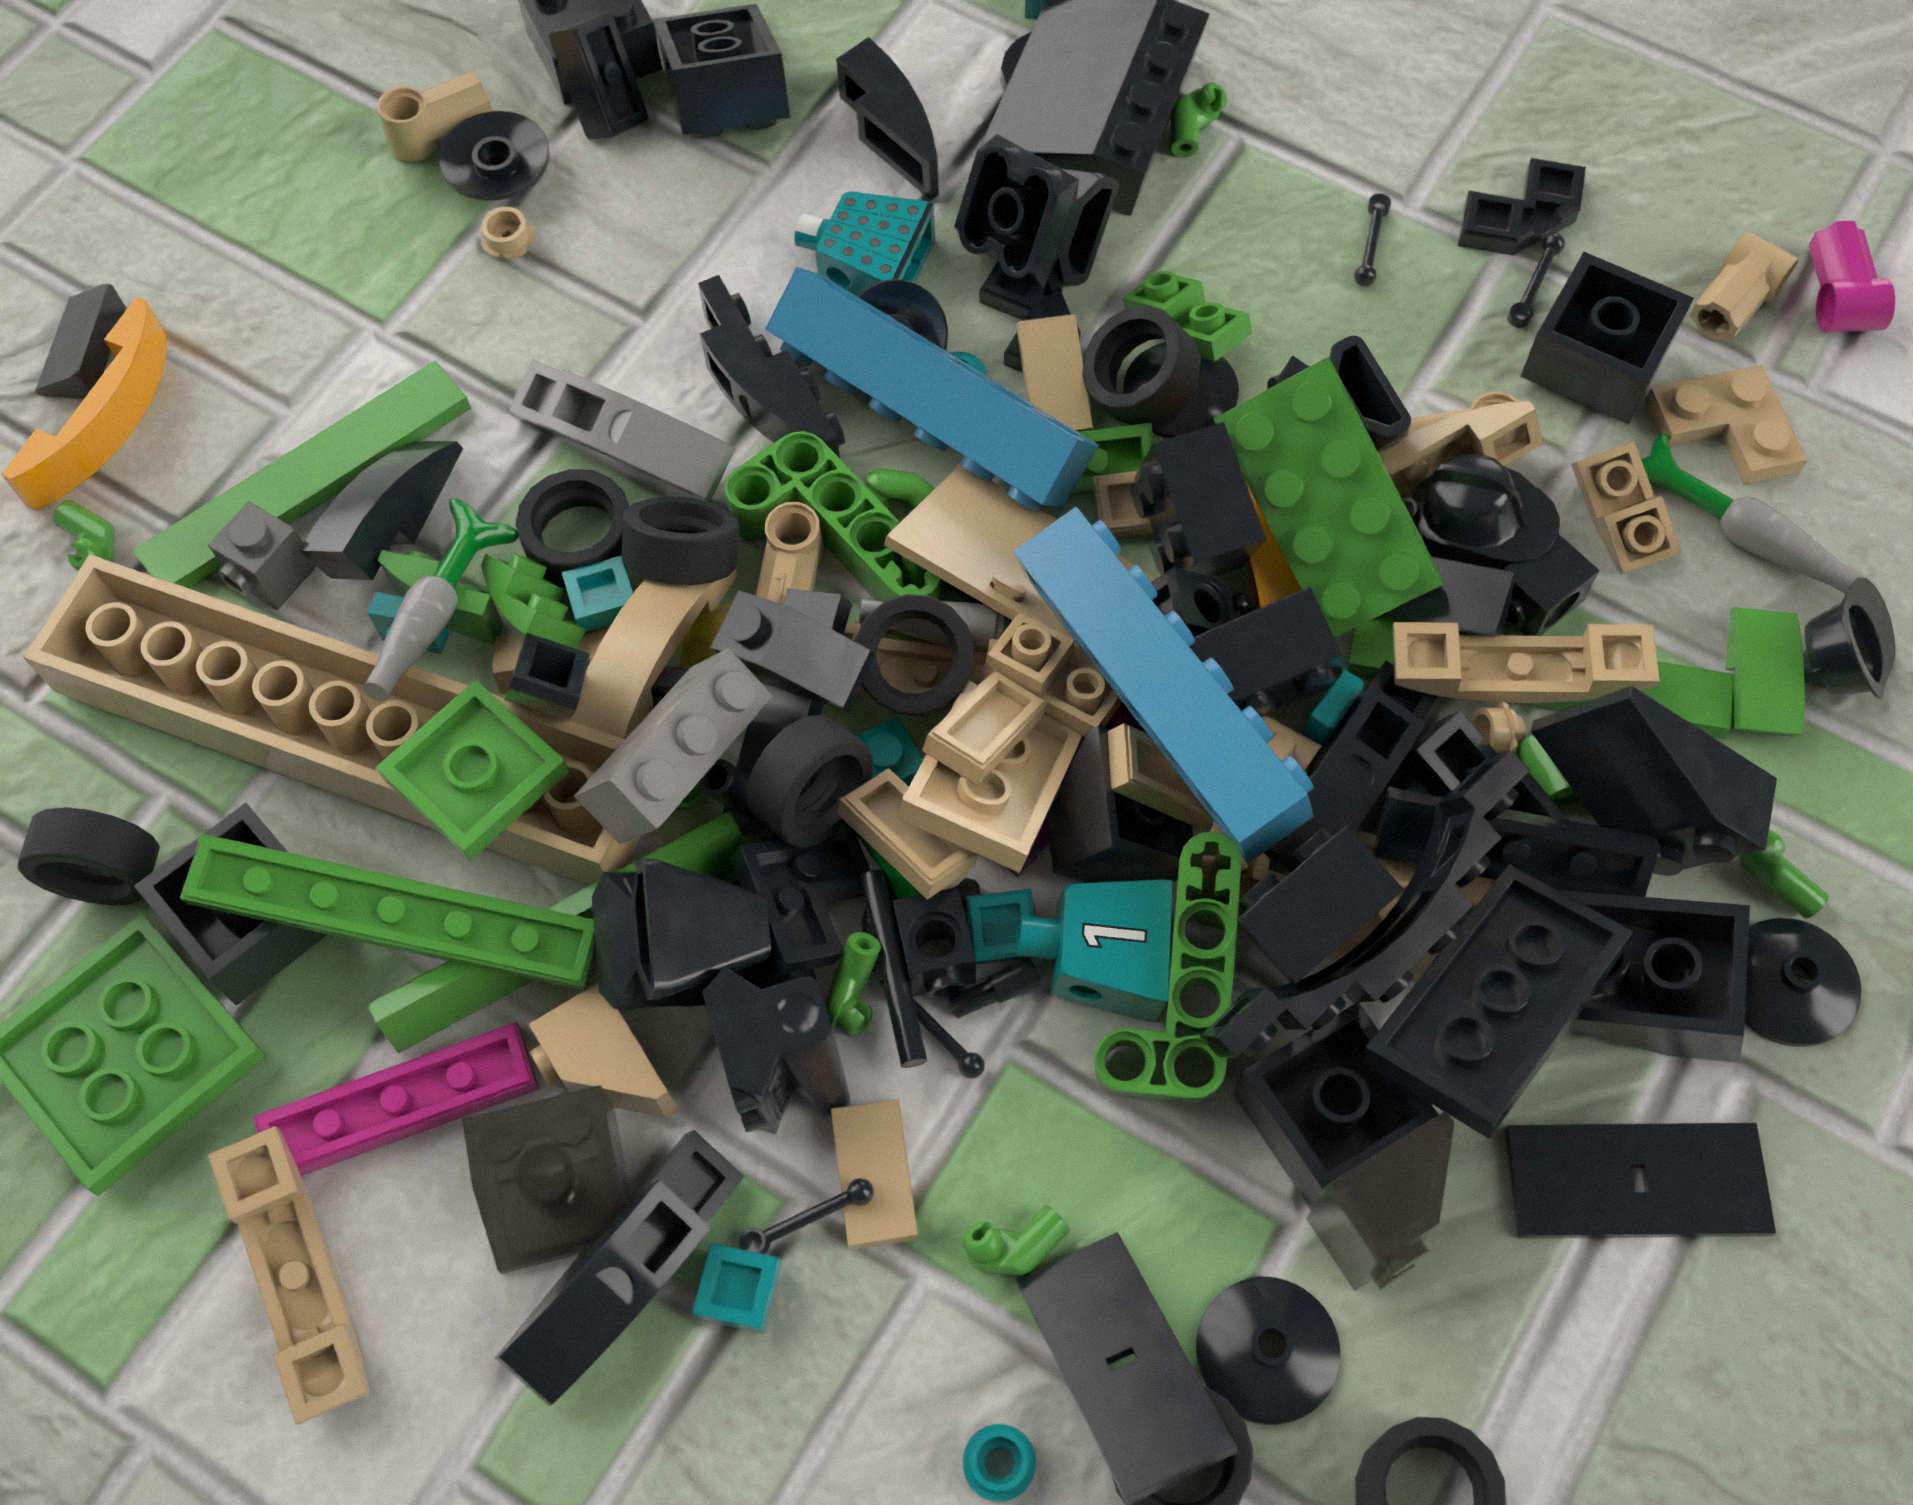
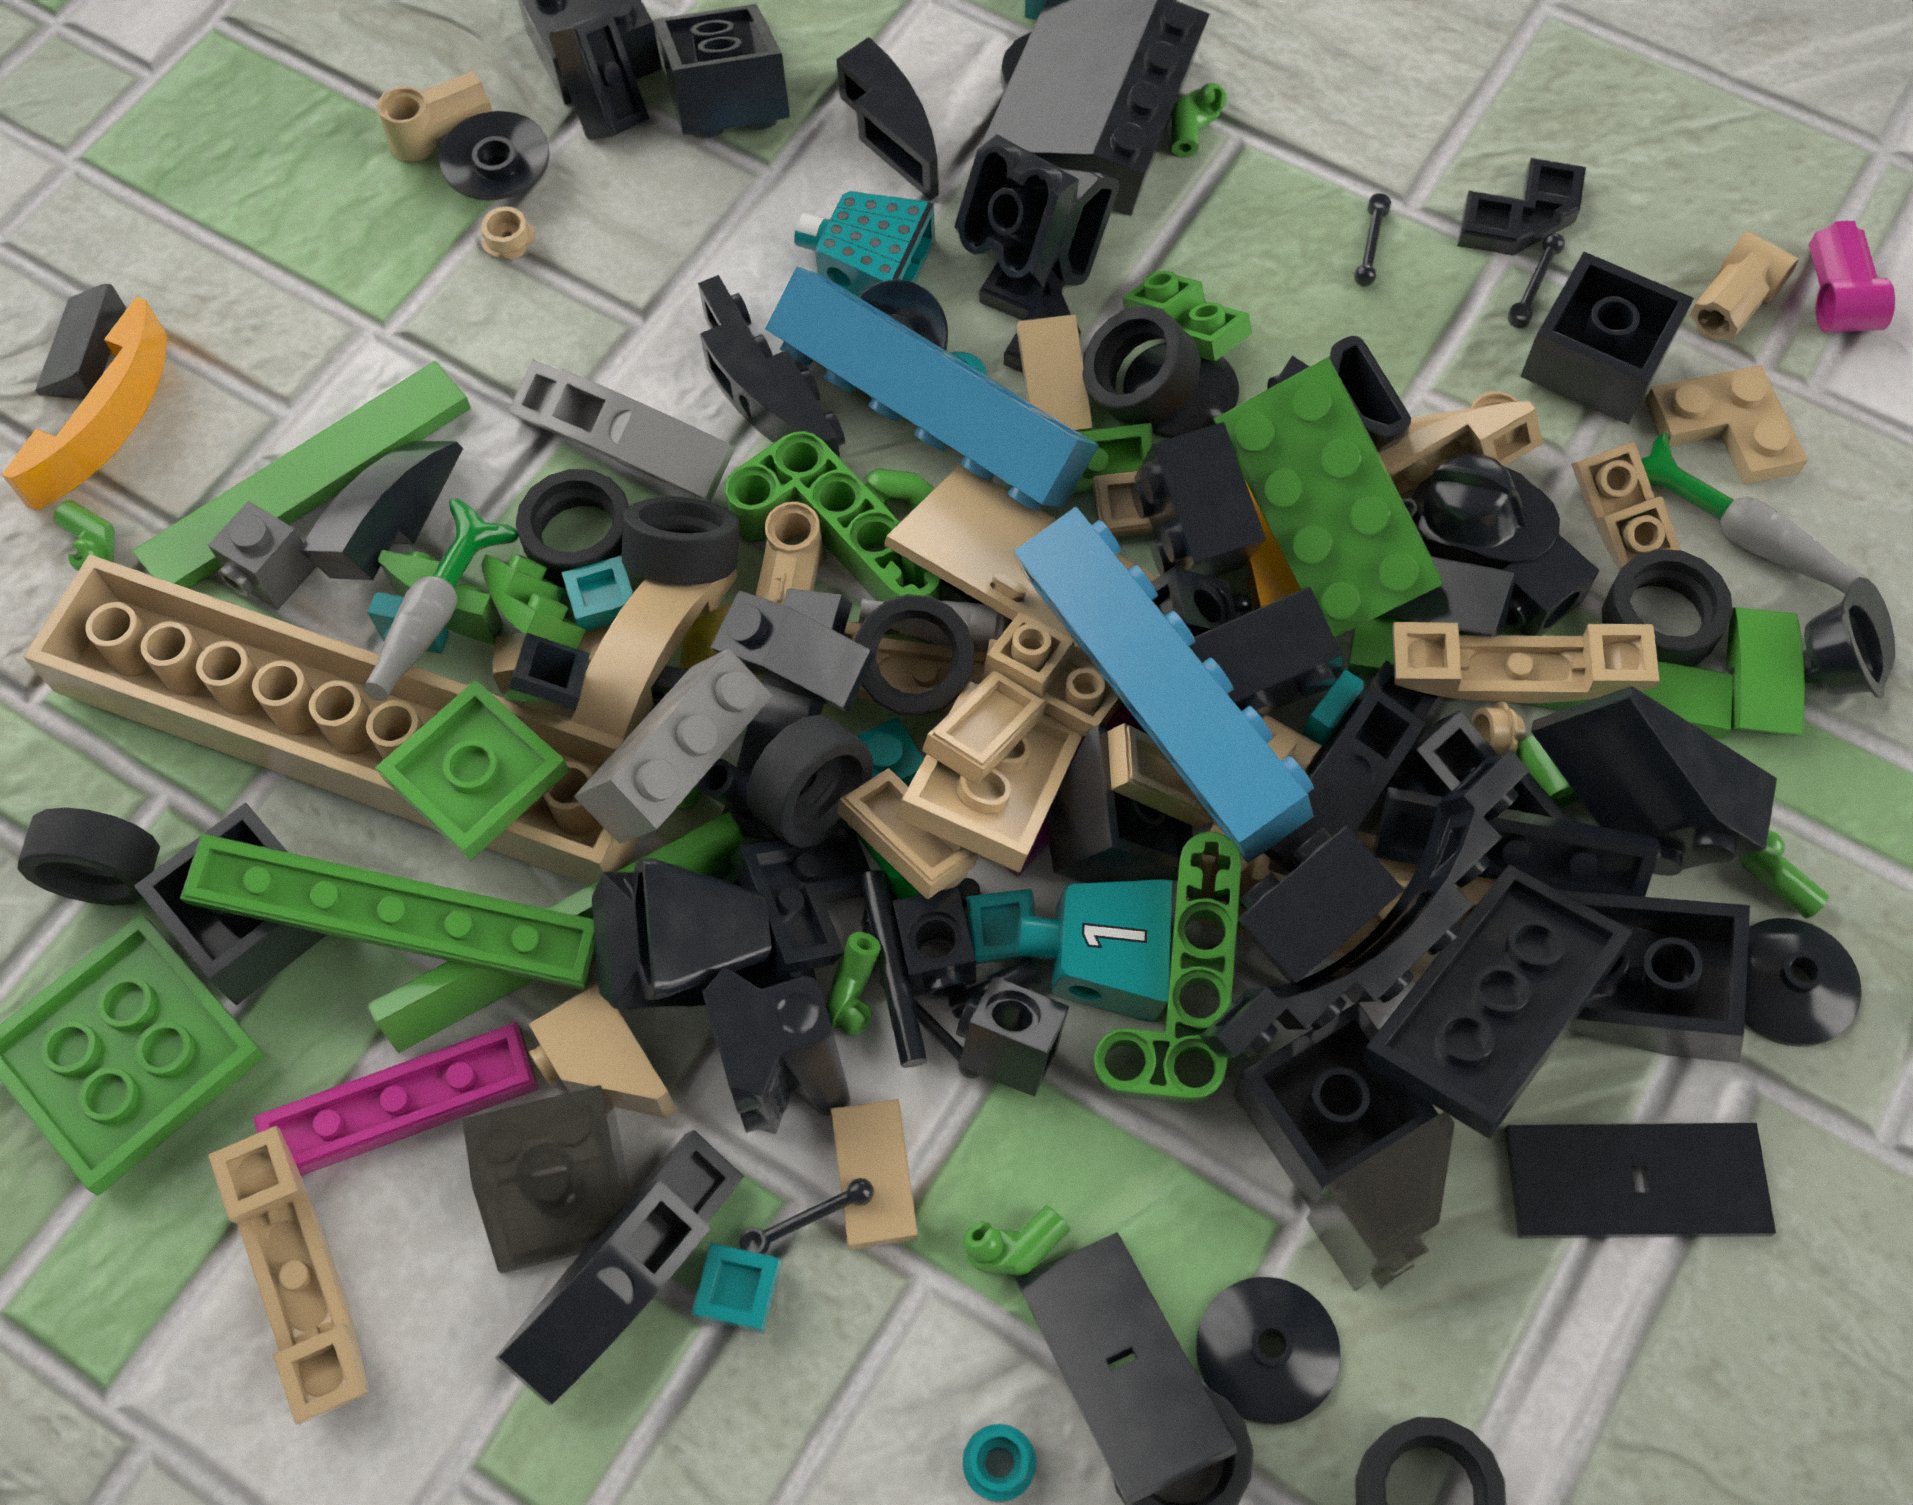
none -> black brick [956,976,1070,1097]
none -> black tyre [1601,549,1733,667]

